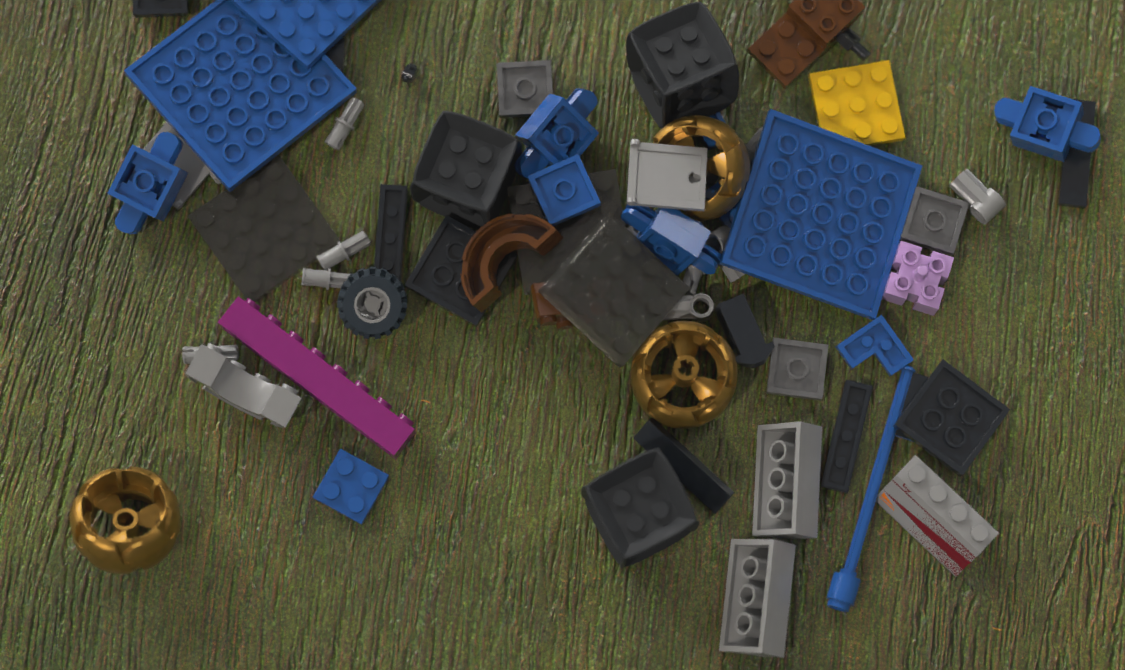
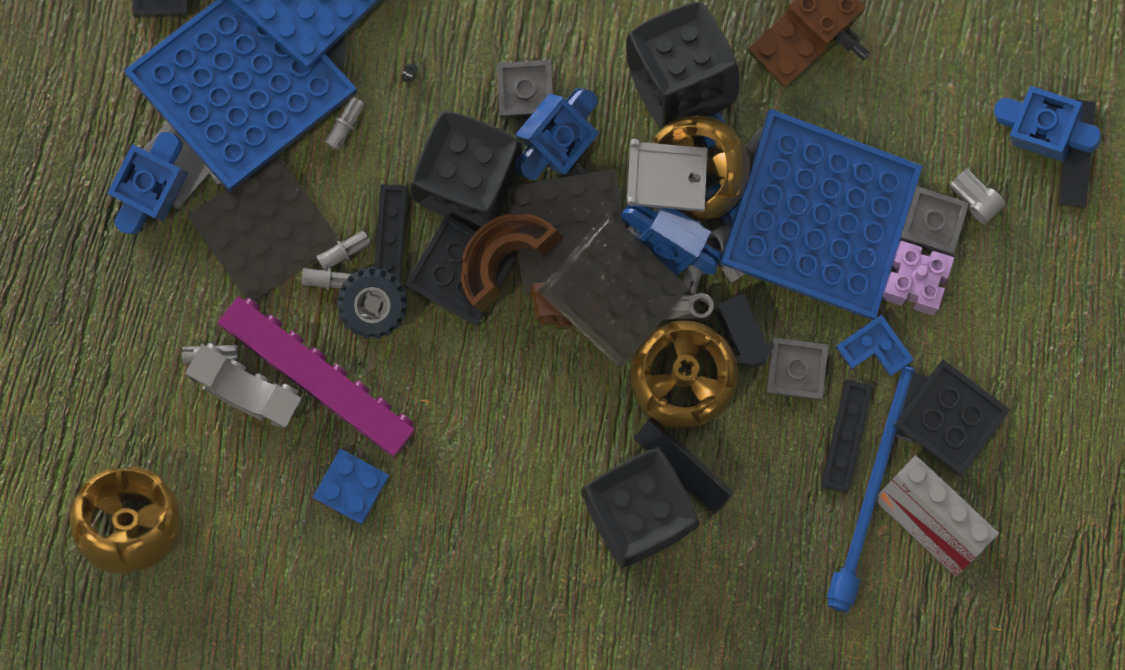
blue plate [528,154,601,226] -> none
light grey slope [719,539,796,658] -> none
light grey slope [752,422,822,539] -> none
yellow plate [808,60,905,146] -> none

